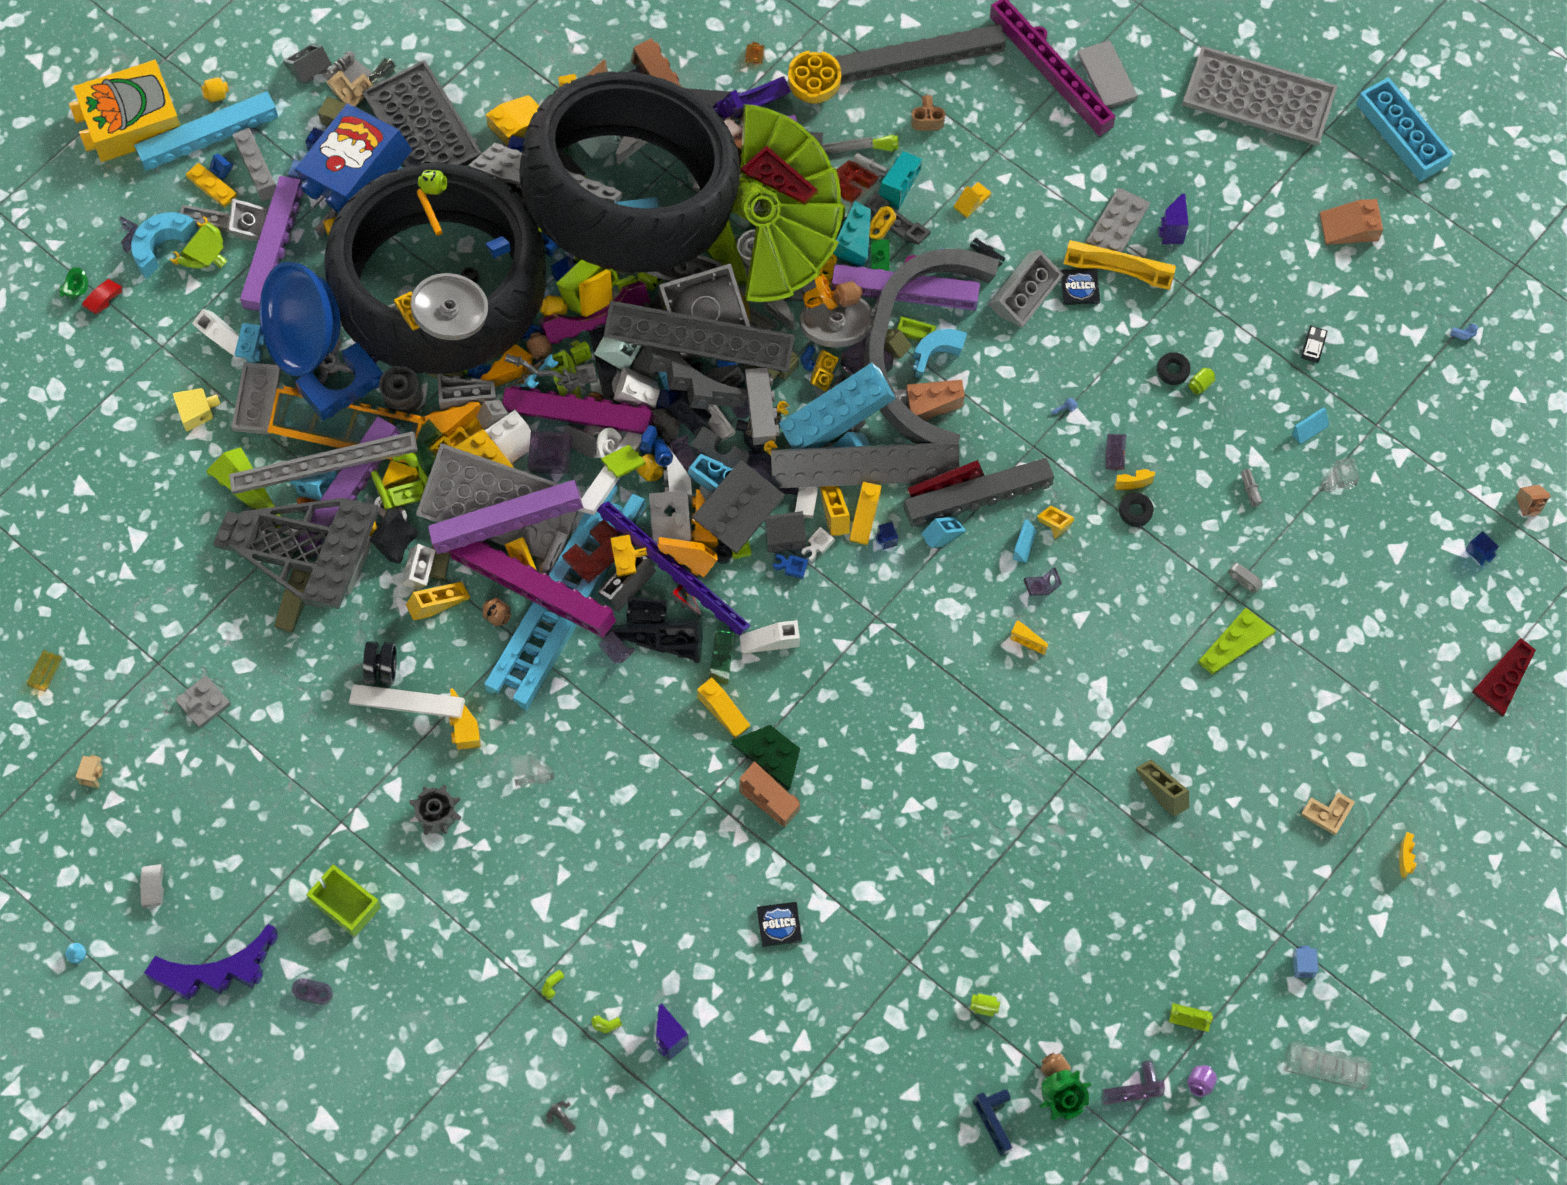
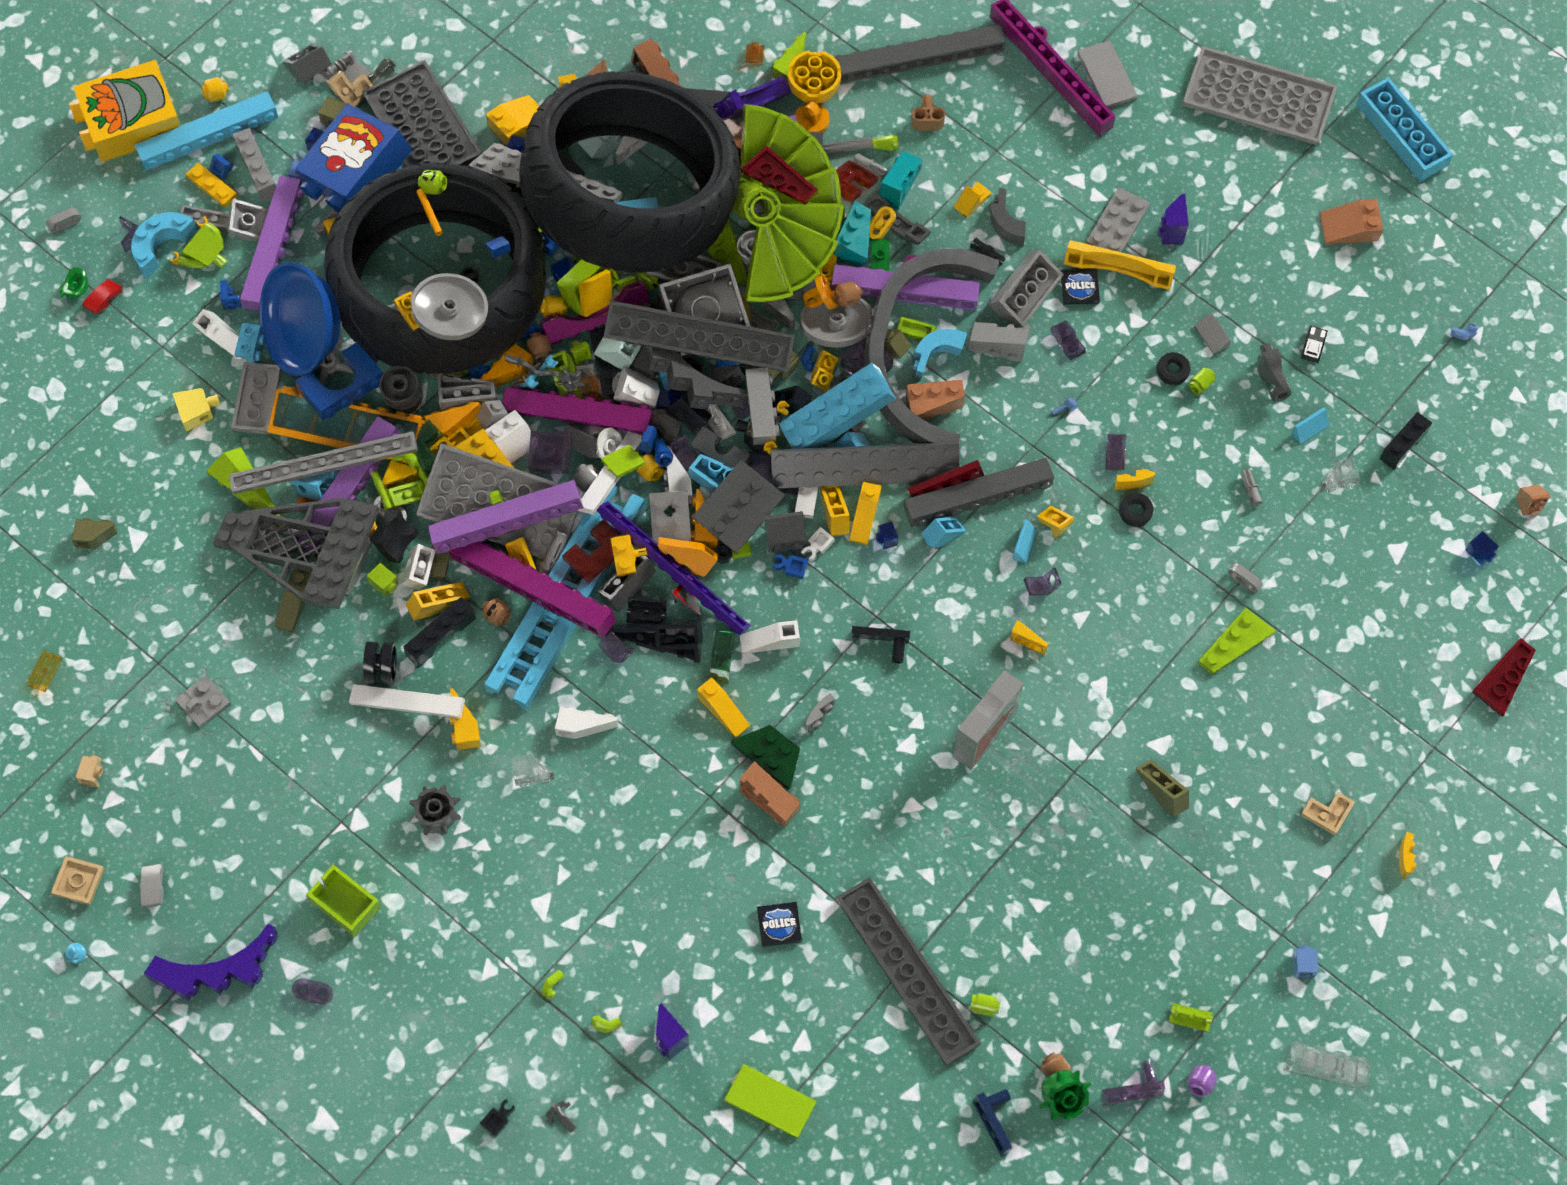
none -> light grey beam [46,208,81,233]
none -> tan plate [51,856,105,906]
none -> olive slope [72,518,118,549]
none -> blue bracket [220,280,242,310]
none -> lime brick [367,563,399,597]
none -> black arch [403,597,476,668]
none -> black plate [480,1099,515,1138]
none -> lime tile [489,490,503,505]
none -> white slope [555,706,618,739]
none -> light grey head [574,464,599,492]
none -> clear orange tile [581,376,600,396]
none -> lime tile [724,1064,817,1139]
none -> lime slope [772,32,806,85]
none -> black slope [772,385,812,414]
none -> light orange tile [795,102,830,133]
none -> light grey slope [805,693,835,733]
none -> dark grey plate [836,877,981,1067]
none -> black piece [851,626,910,664]
none -> light grey tile [952,670,1024,770]
none -> light grey wedge [968,322,1030,362]
none -> dark grey arch [989,188,1026,246]
none -> clear purple slope [1050,320,1086,361]
none -> light grey slope [1194,313,1231,355]
none -> dark grey hips [1257,343,1291,402]
none -> black arch [1380,412,1432,470]

